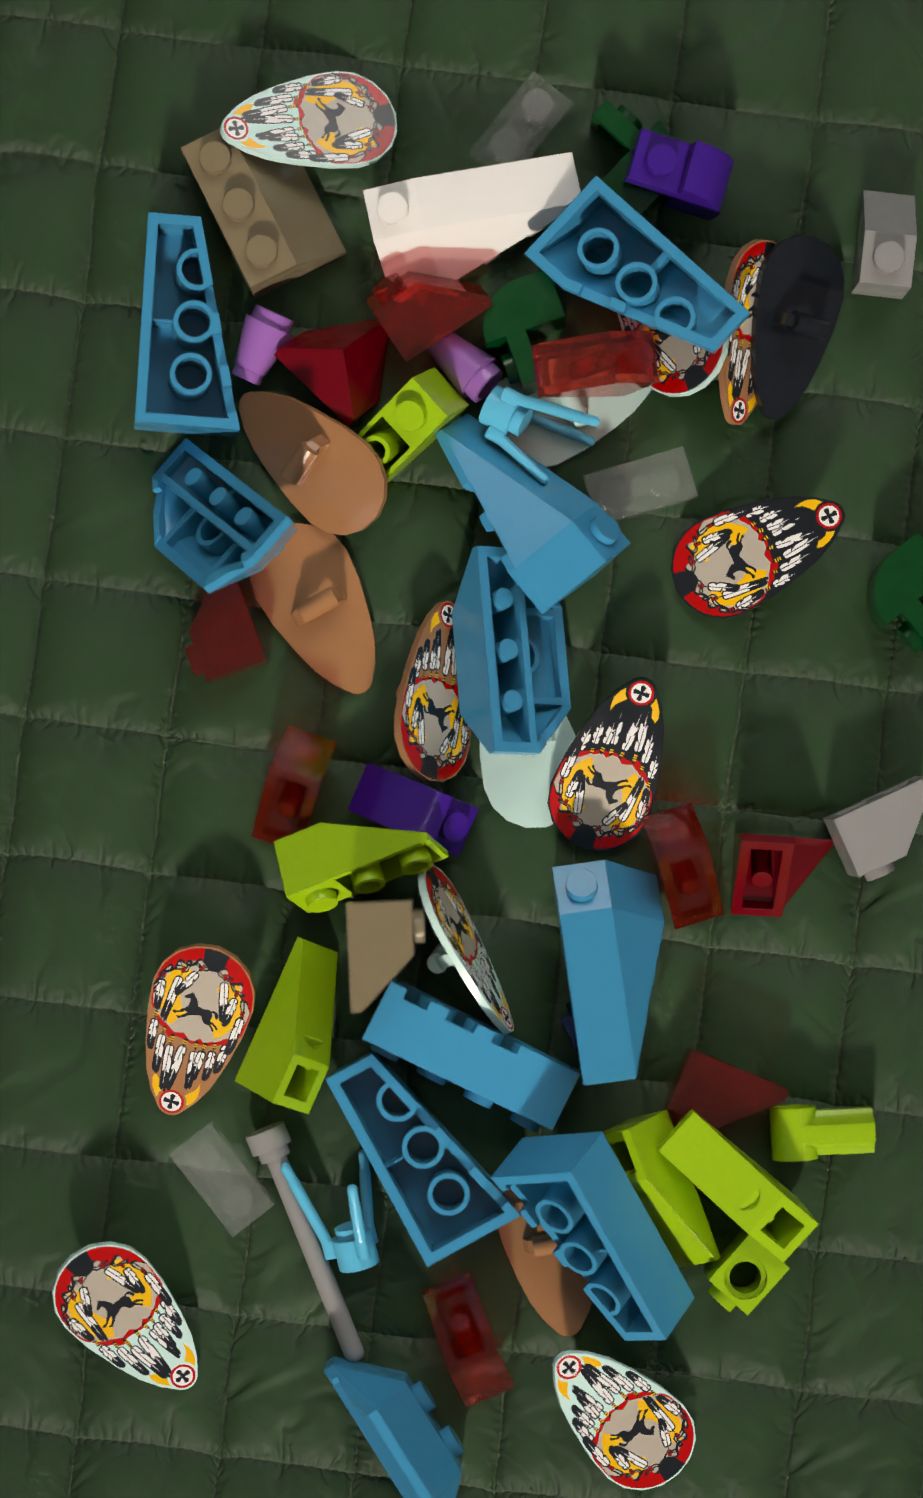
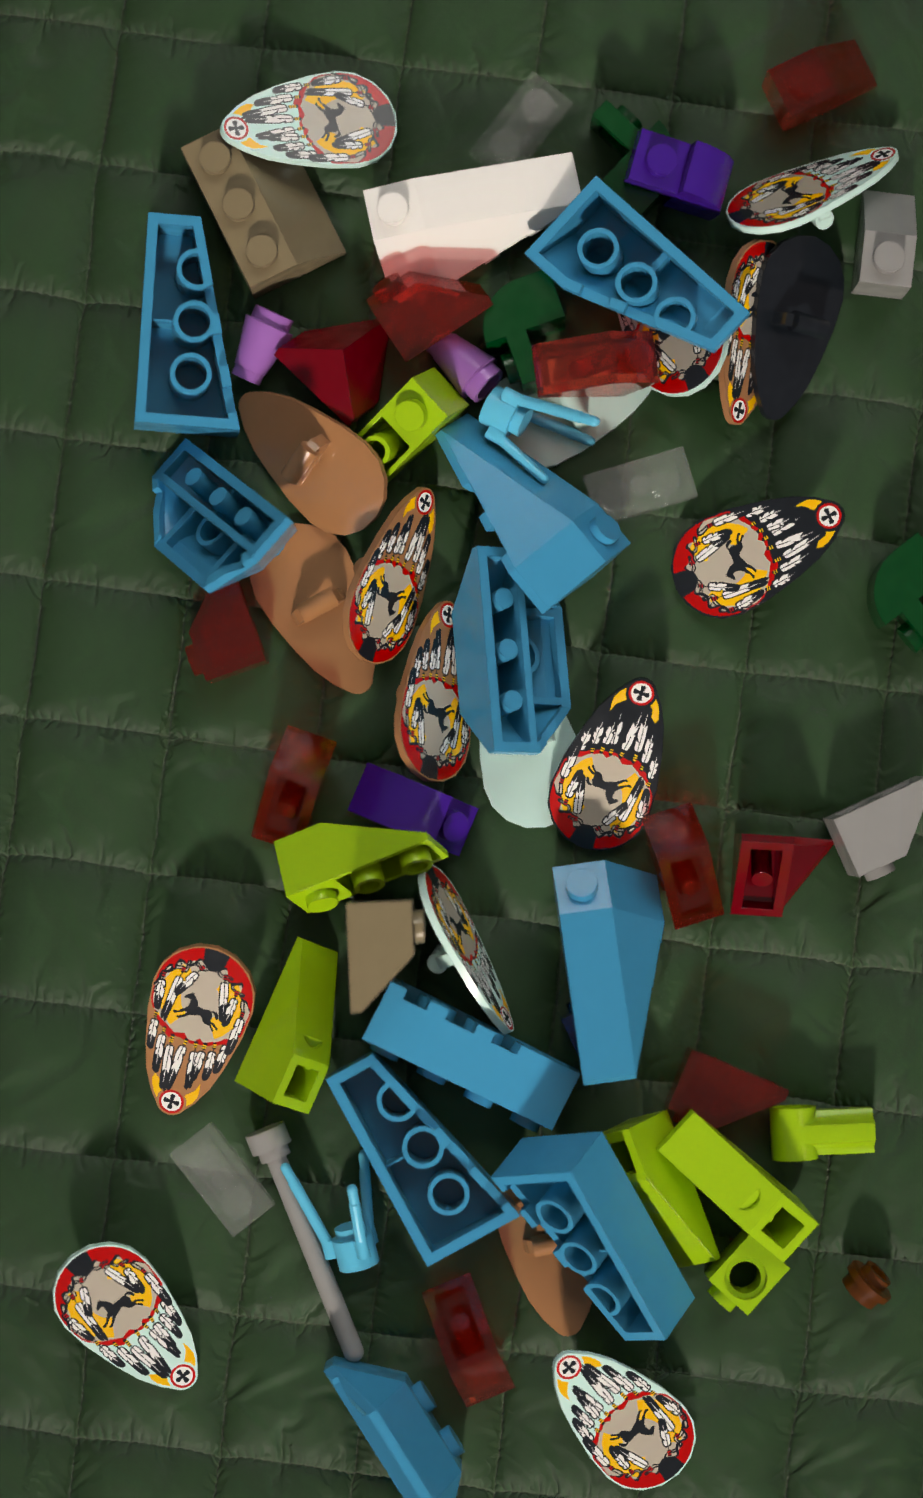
none -> shield [342,486,436,665]
none -> shield [726,147,899,235]
none -> clear red slope [761,39,877,132]
none -> reddish brown plate [842,1260,891,1310]

